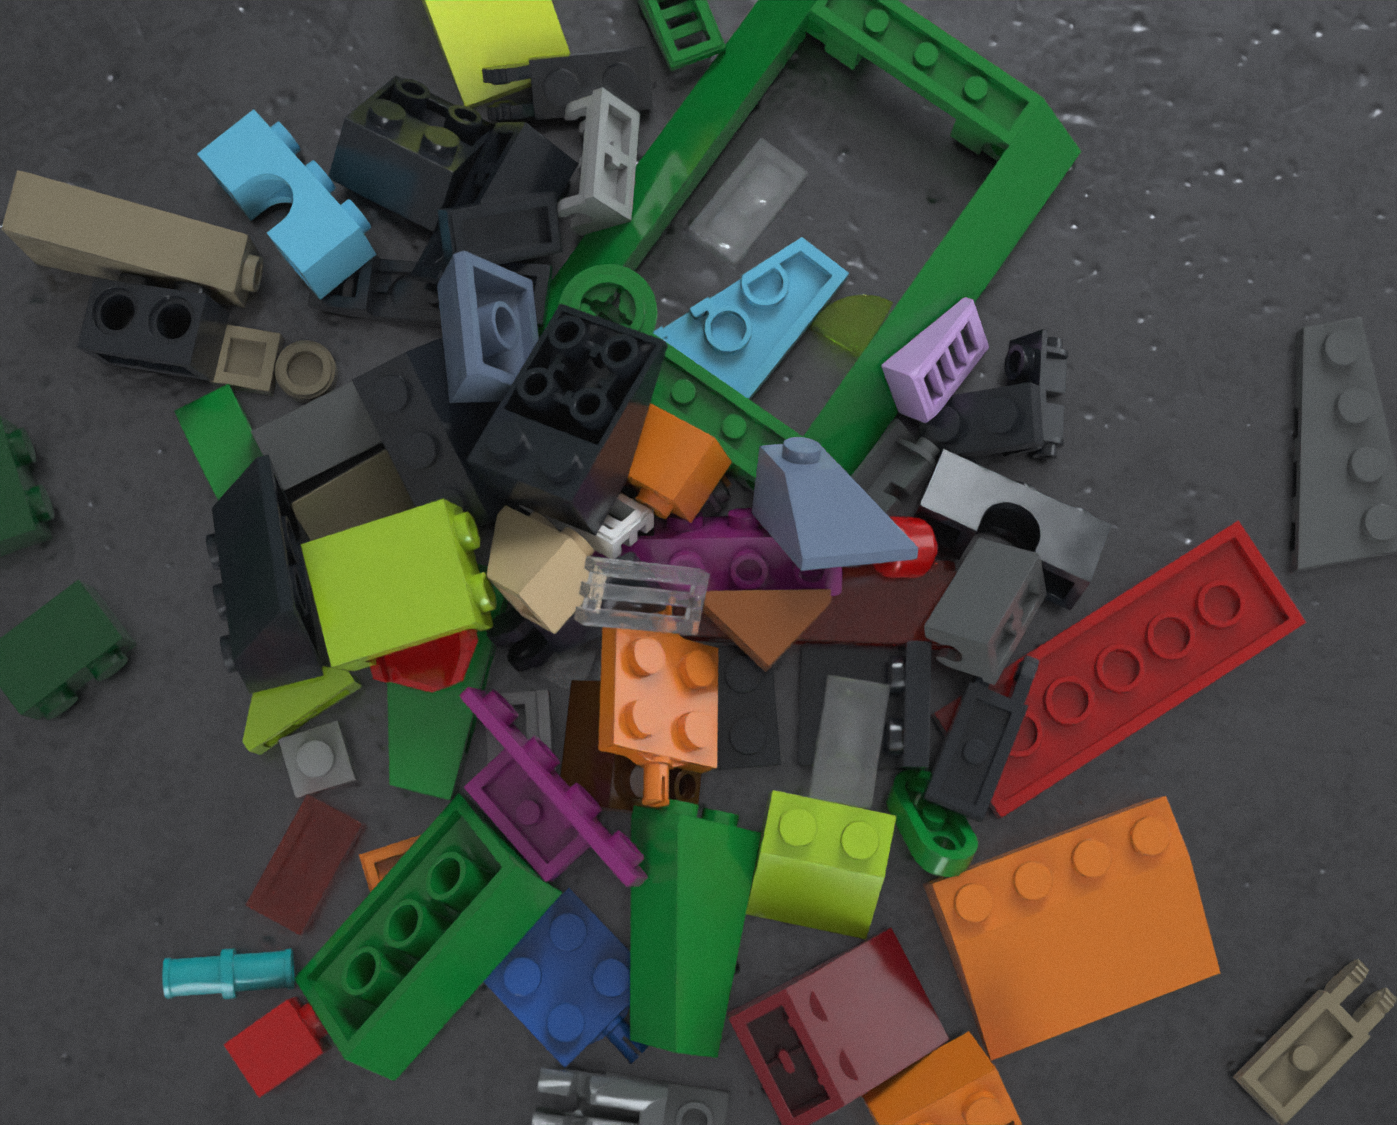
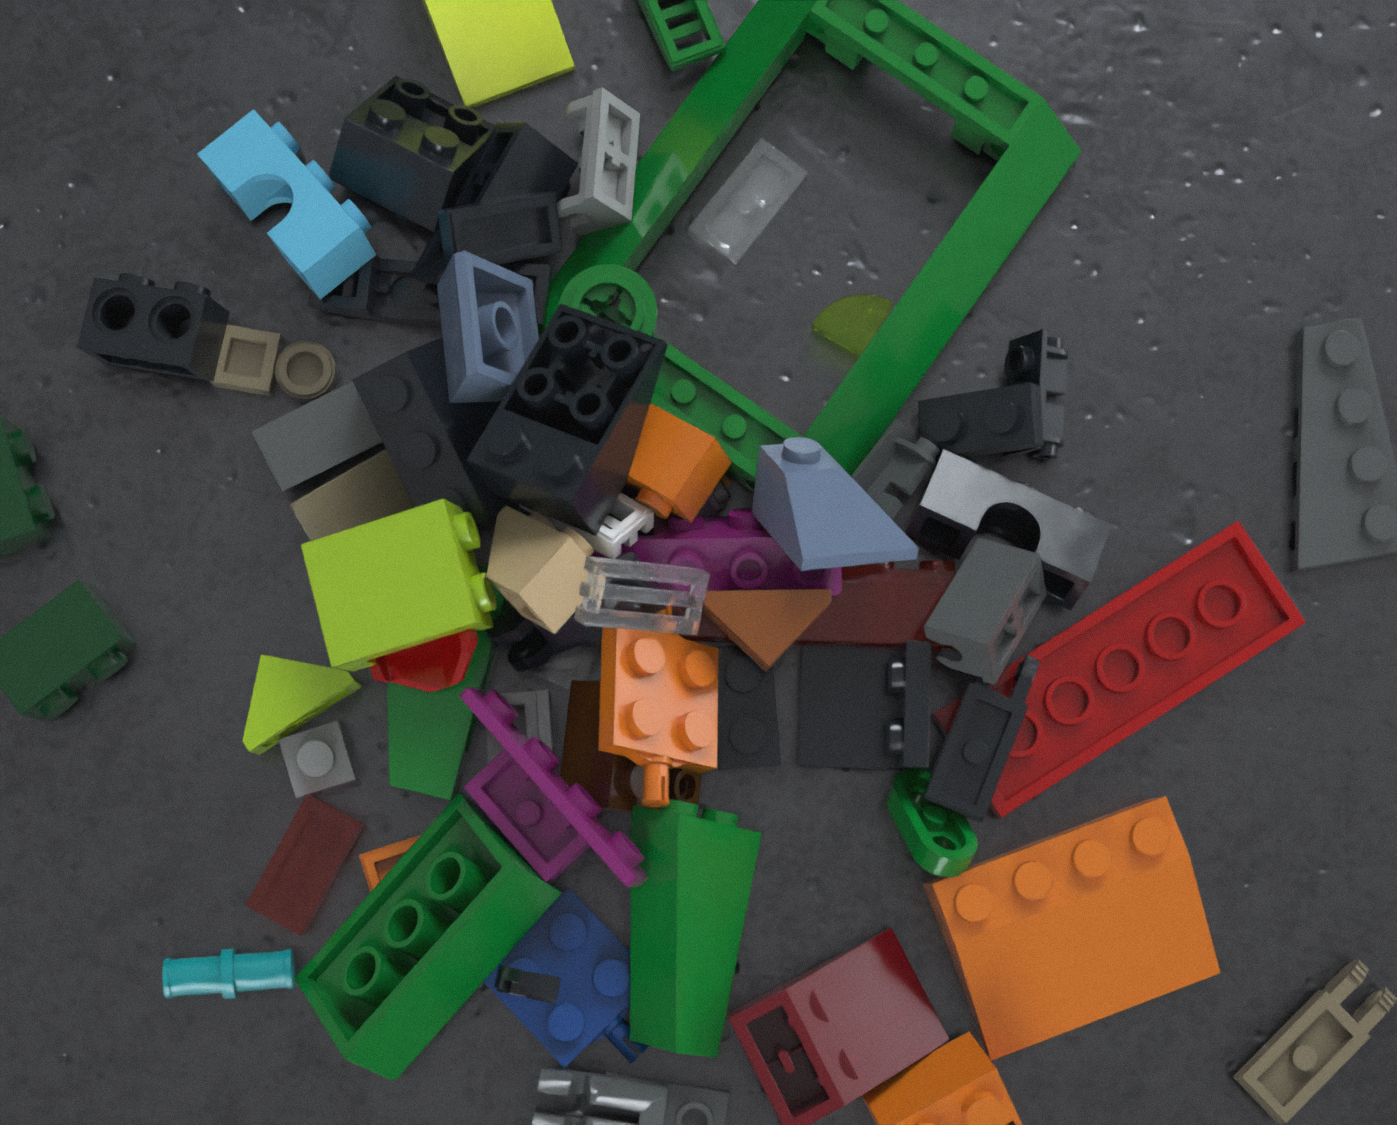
dark tan slope [1,170,264,308] -> none
green slope [174,384,263,500] -> none
black slope [206,455,324,694] -> none
red brick [223,996,332,1098] -> none
black hinge [482,46,653,121] -> none
medium azure wing [654,237,849,400] -> none
lime slope [746,790,896,939] -> none
clear plate [808,675,890,809] -> none
red piece [872,516,938,579] -> none
lavender slope [881,297,989,423] -> none
none -> black tile [494,965,561,1004]

